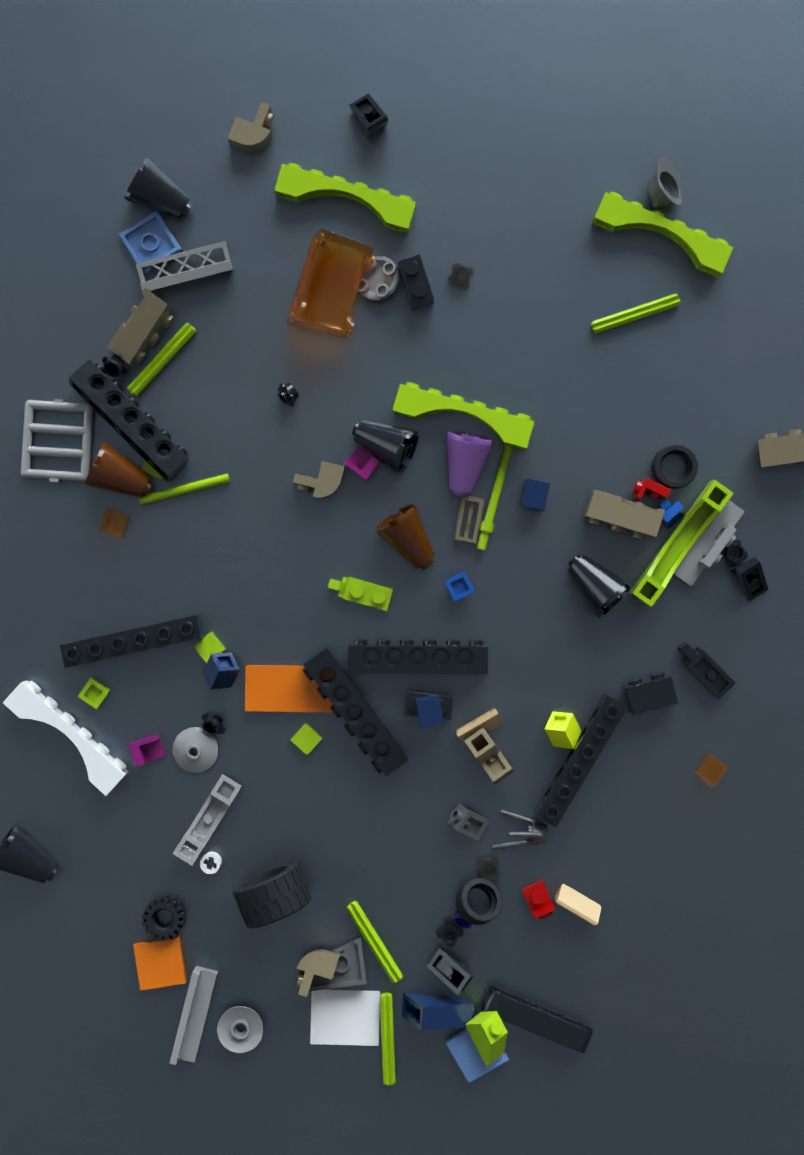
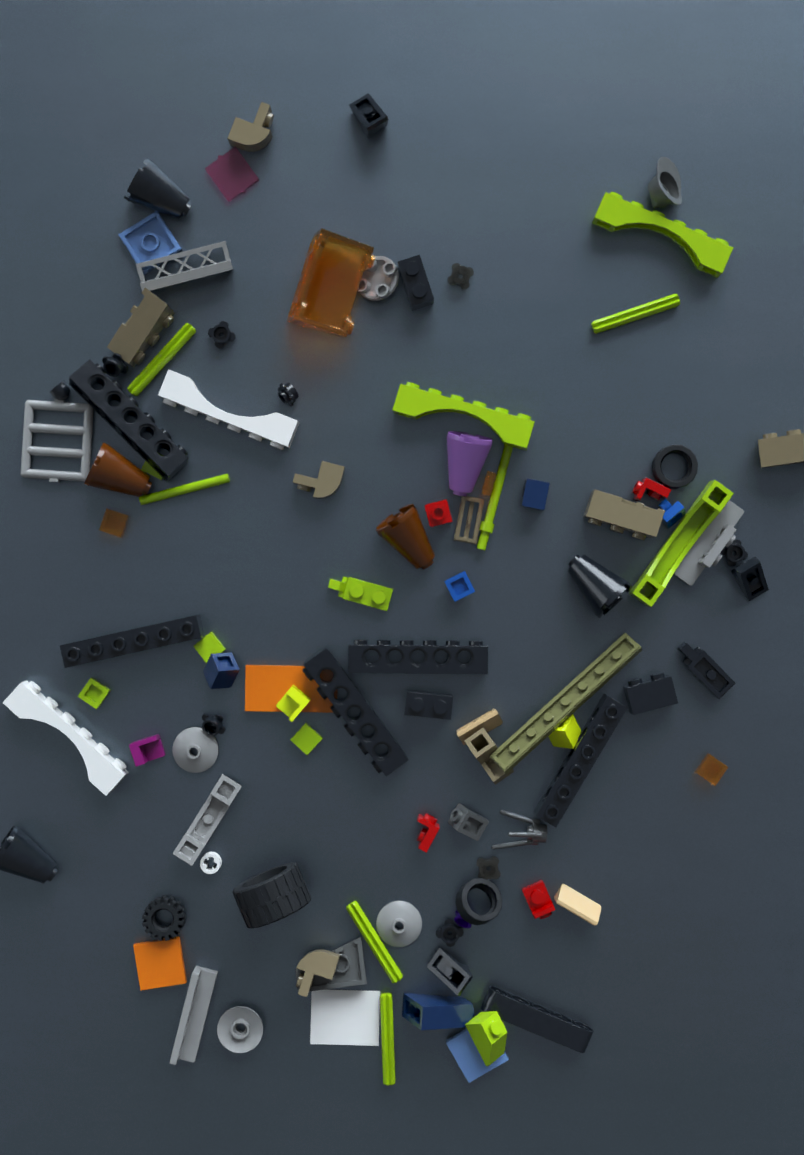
lime arch [274,163,416,234] -> none
magenta panel [344,447,380,481] -> none
black cone [352,420,419,474] -> none
dark blue panel [416,694,444,728] -> none
none -> black hinge [50,381,70,400]
none -> white arch [158,369,299,450]
none -> clear pink piece [205,146,259,202]
none -> black plate [208,321,235,349]
none -> neon yellow panel [276,684,311,722]
none -> light grey dish [376,901,422,947]
none -> red bracket [416,813,440,853]
none -> red bracket [425,499,453,527]
none -> clear orange tile [481,471,496,497]
none -> olive tile [490,633,642,774]

